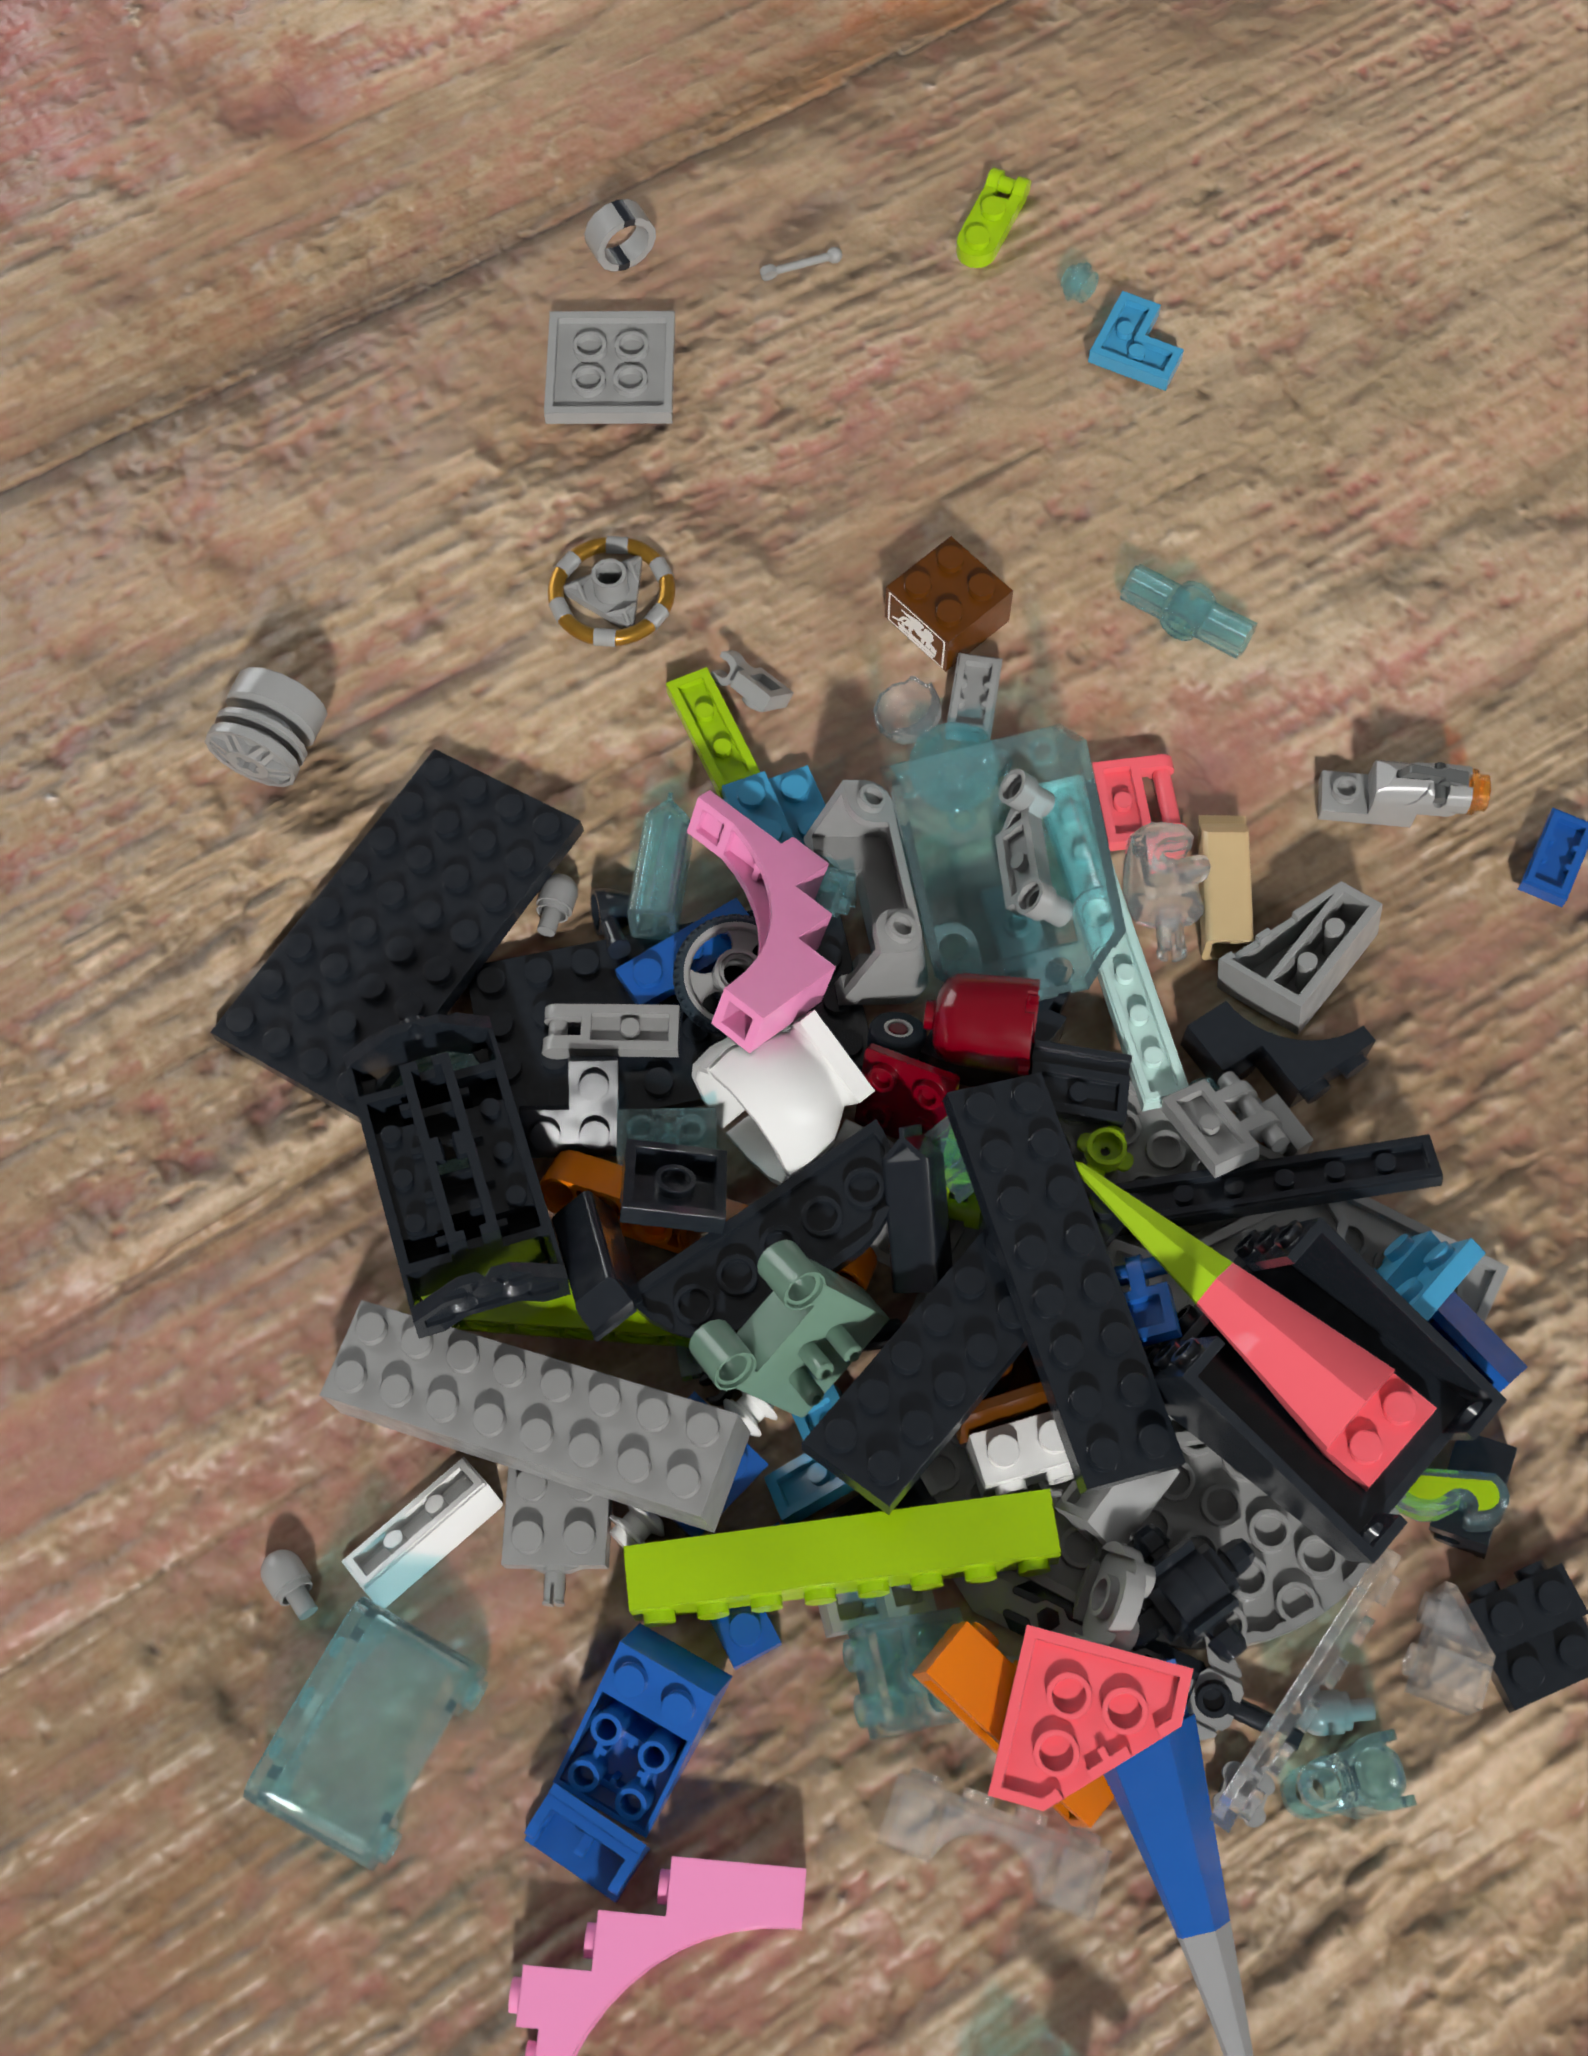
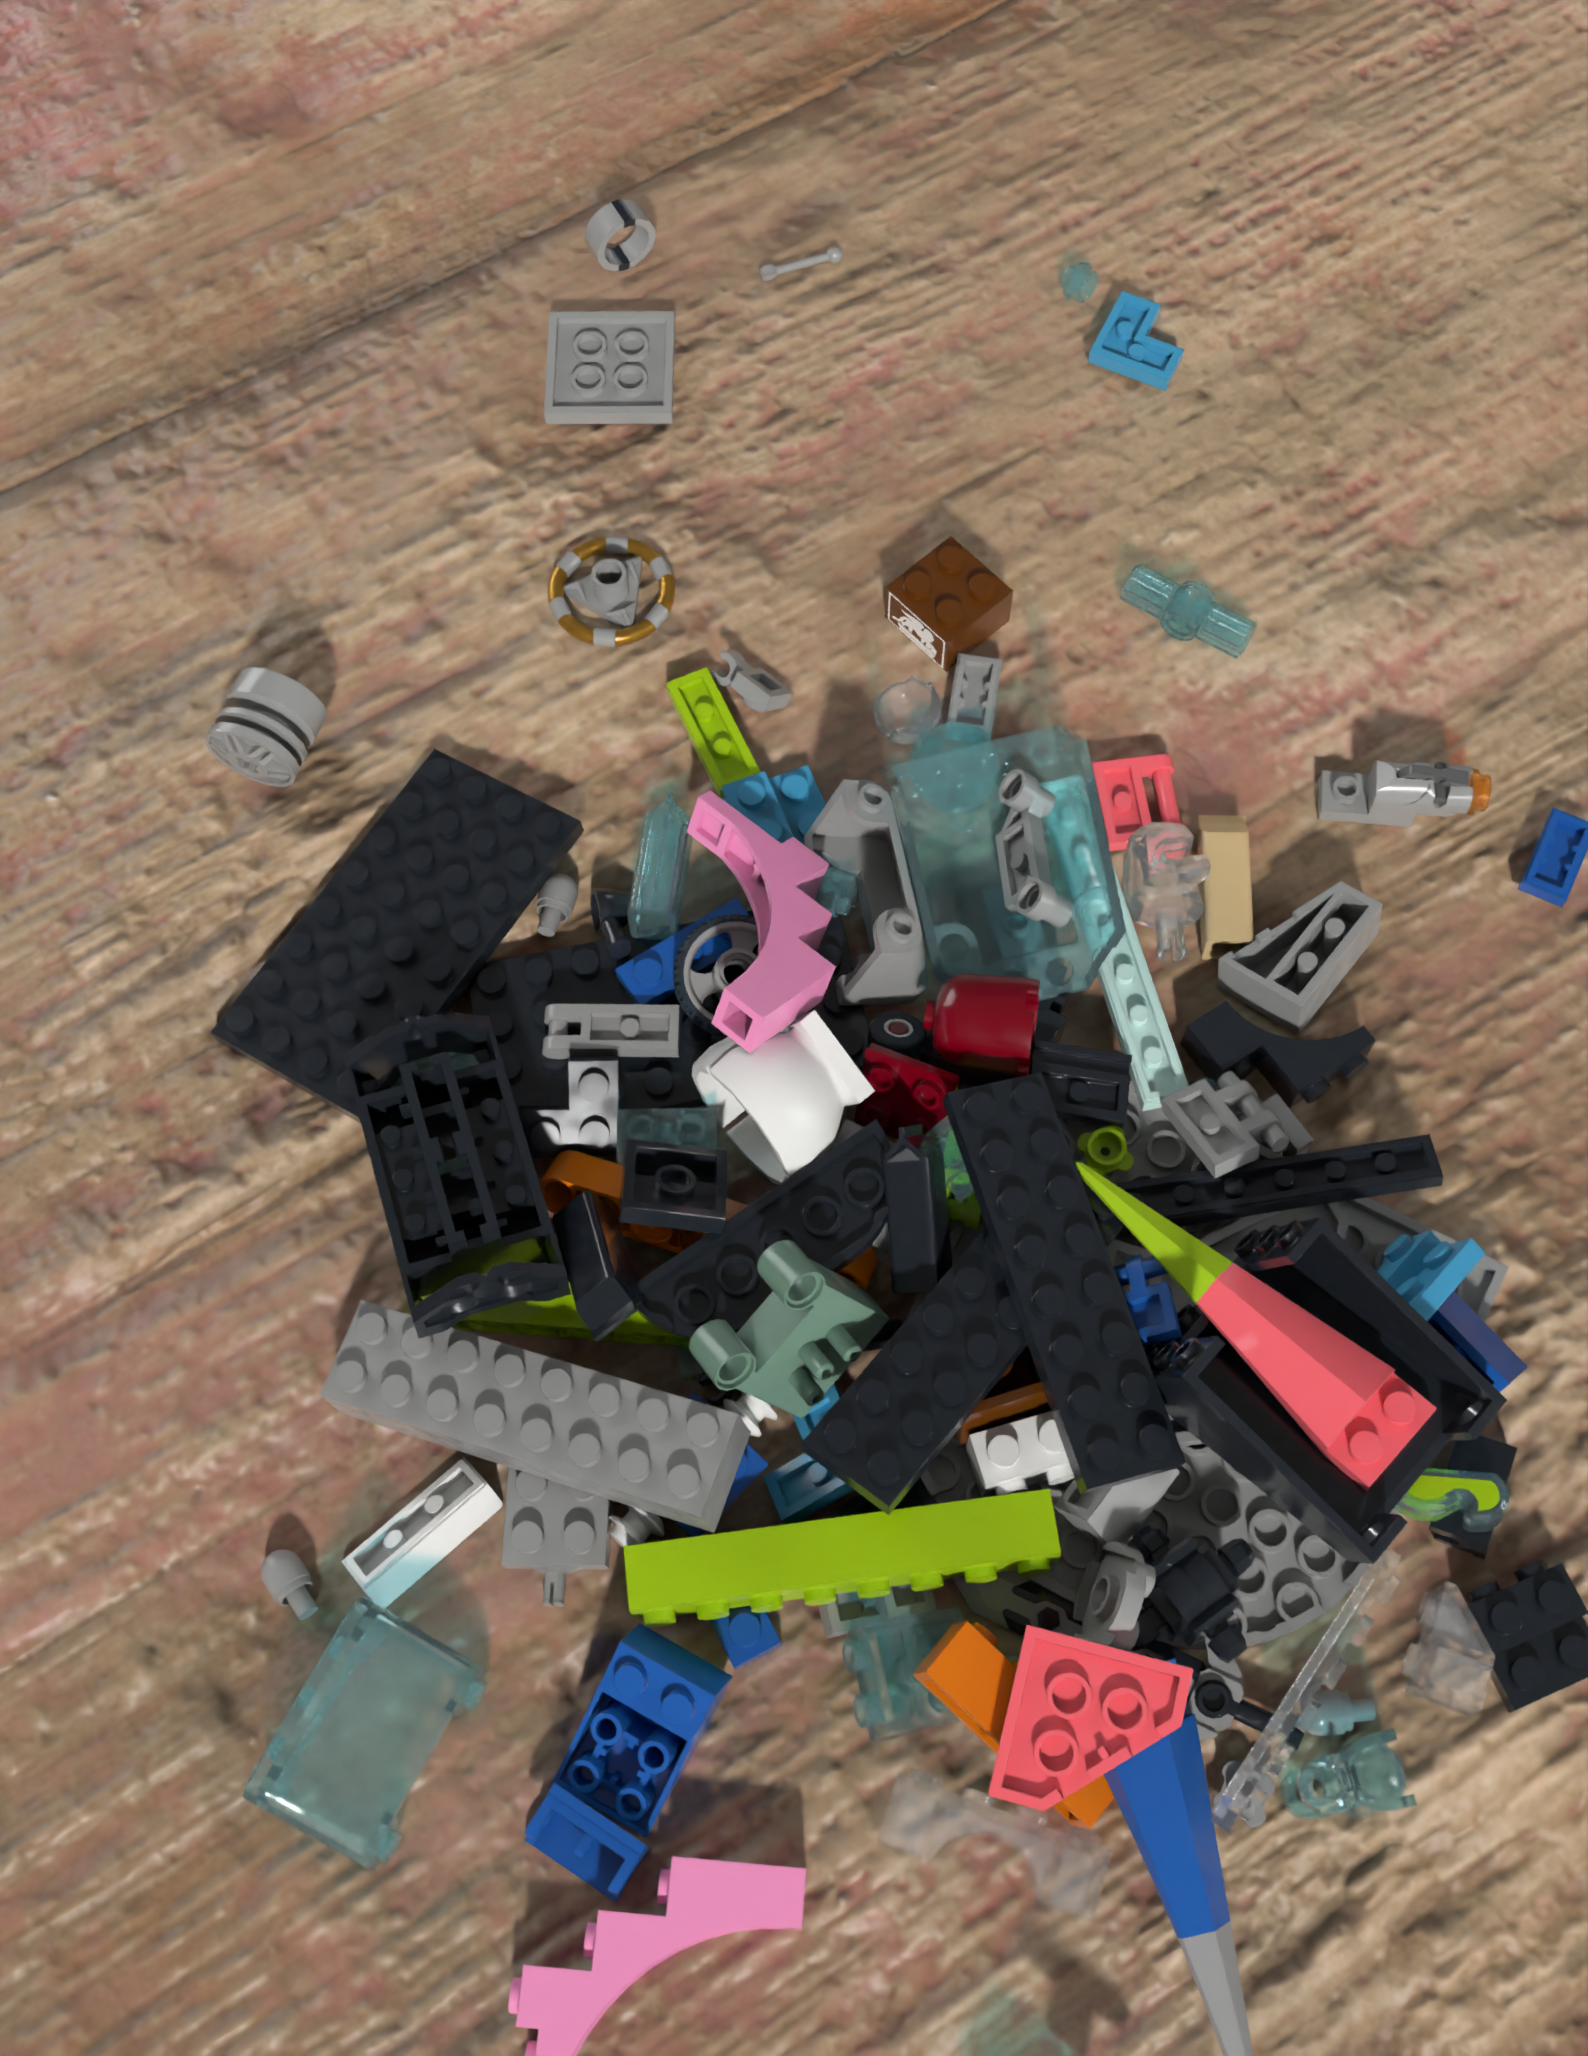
lime plate [956,167,1031,268] -> none

